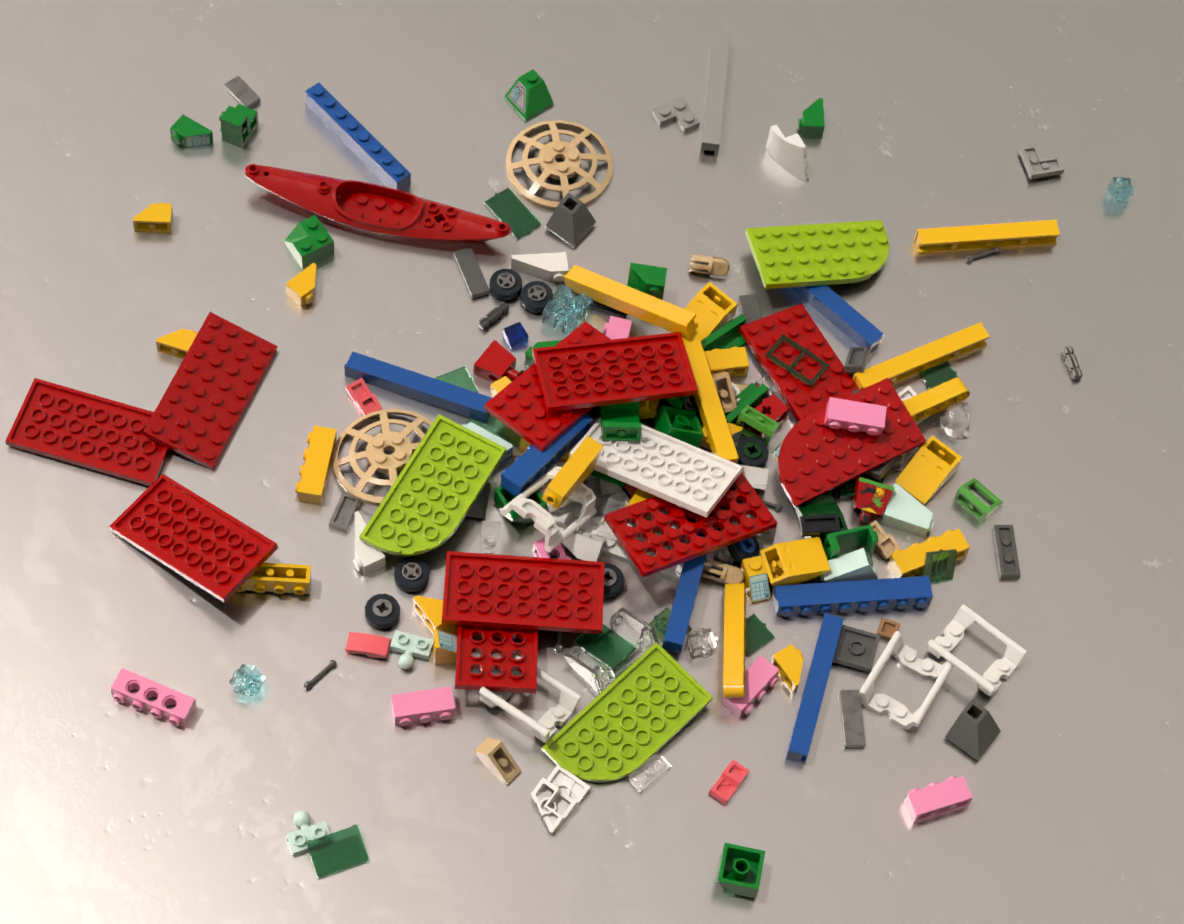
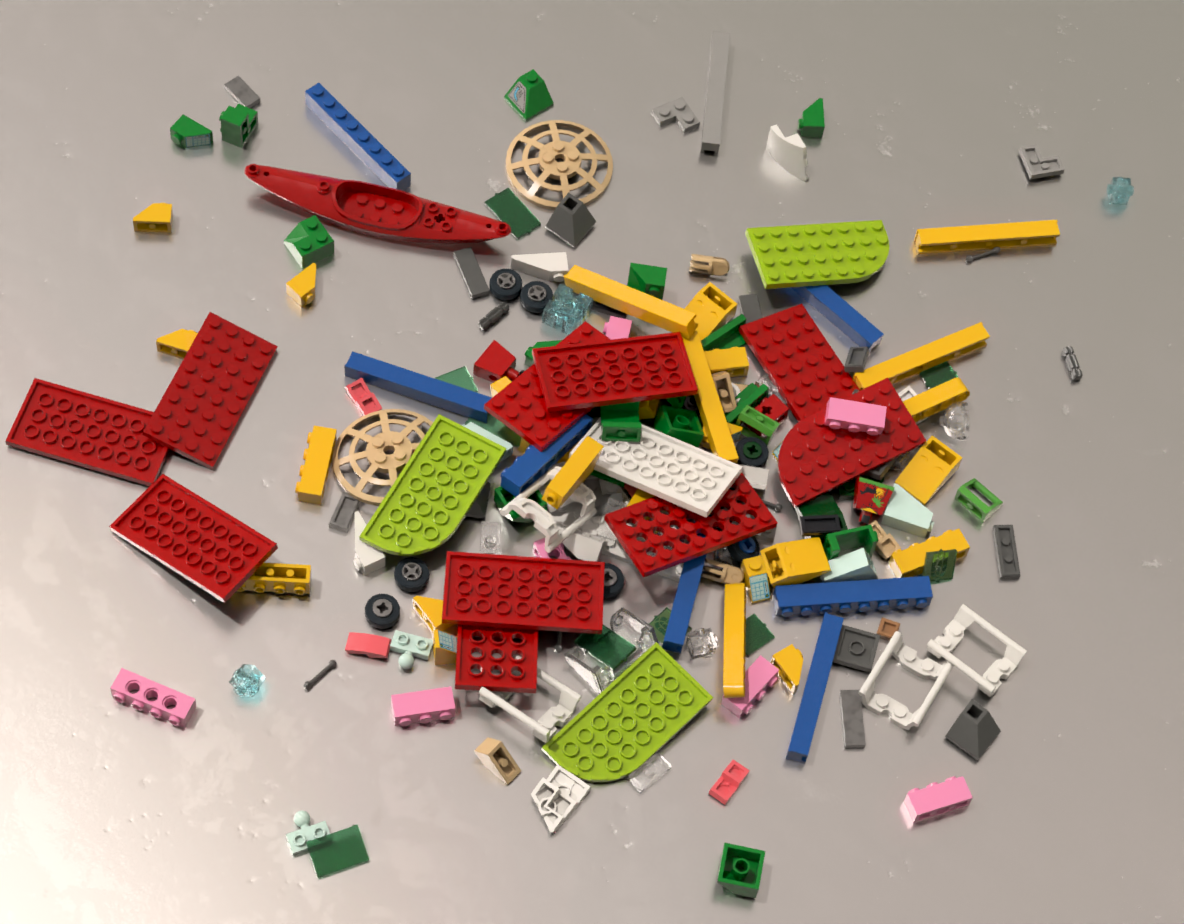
clear blue slope [503,322,529,350] -> none
window [765,334,830,387] -> none

